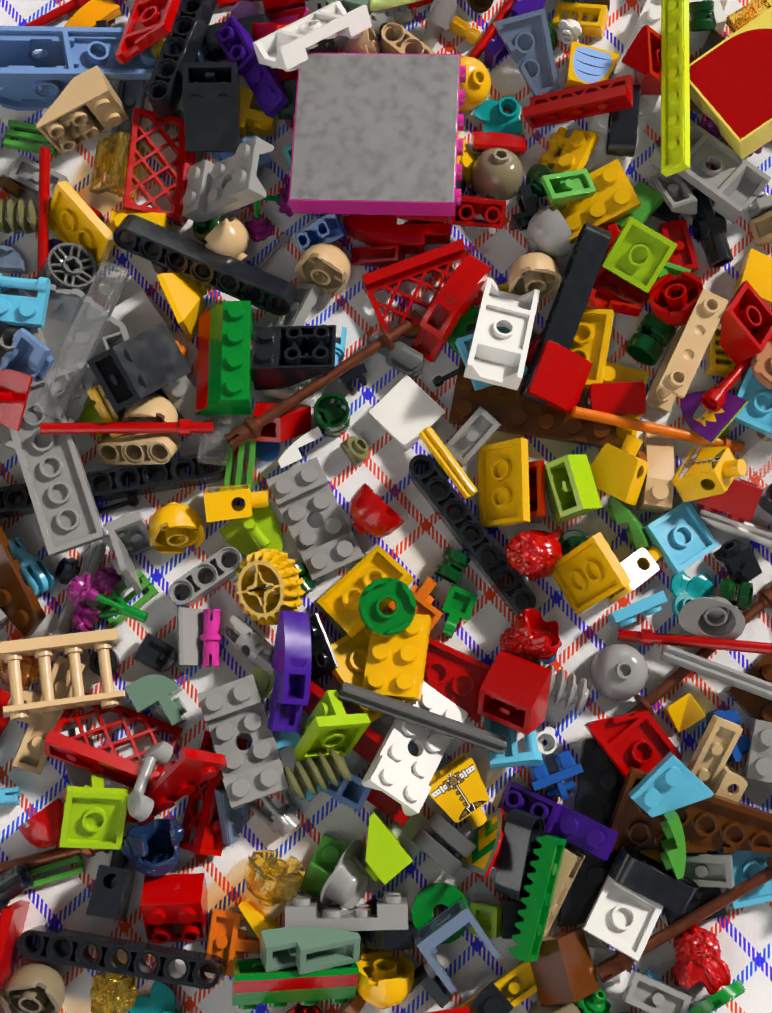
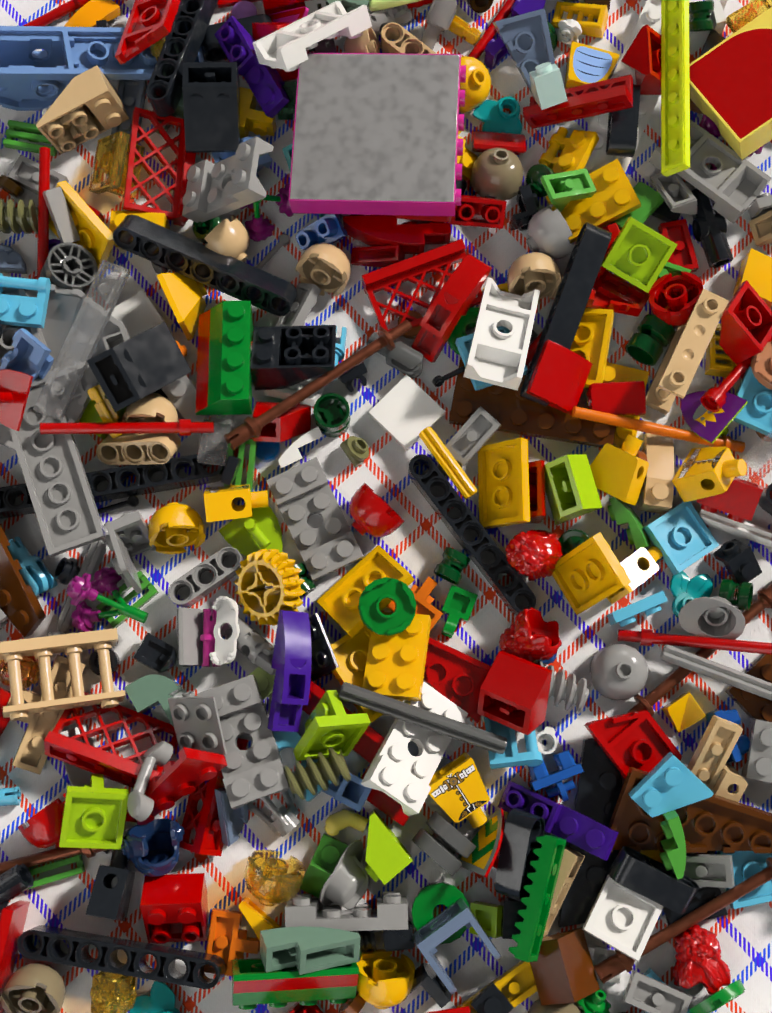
none -> light grey slope [42,187,80,243]
none -> light grey hinge [168,691,227,755]
none -> white piece [209,596,240,666]
none -> black tile [220,456,242,486]
none -> light yellow arm [325,809,369,836]
none -> light aqua slope [529,62,568,110]

